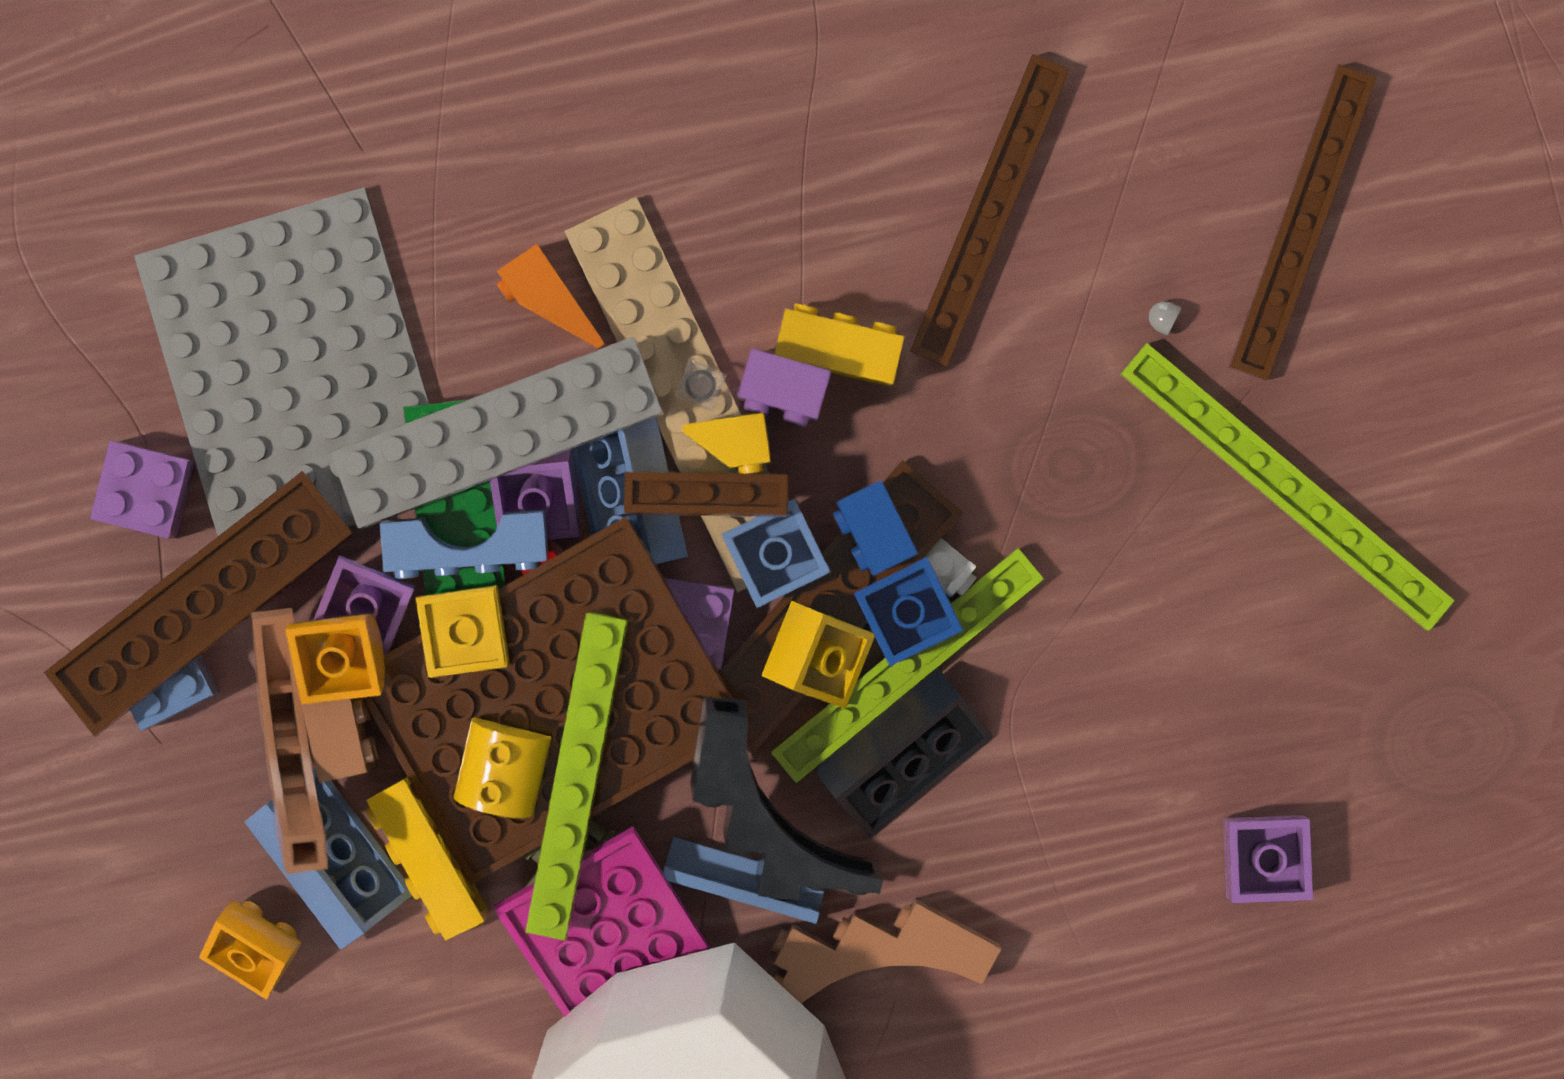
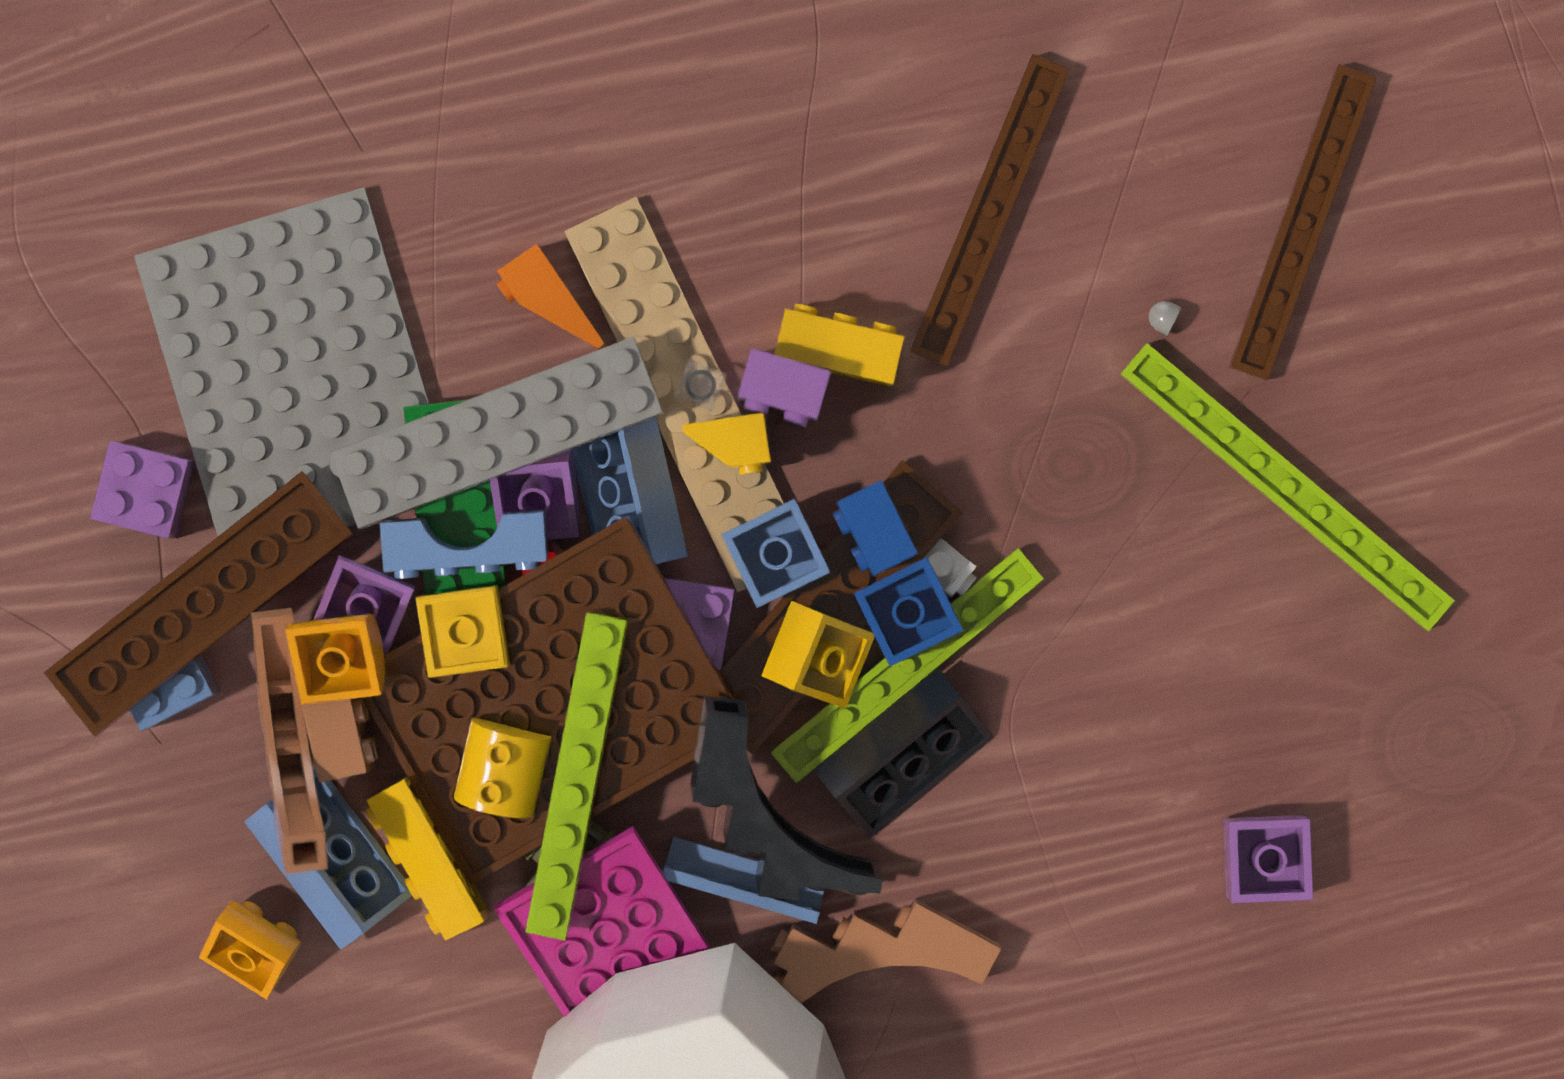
reddish brown plate [624,472,789,517] -> none

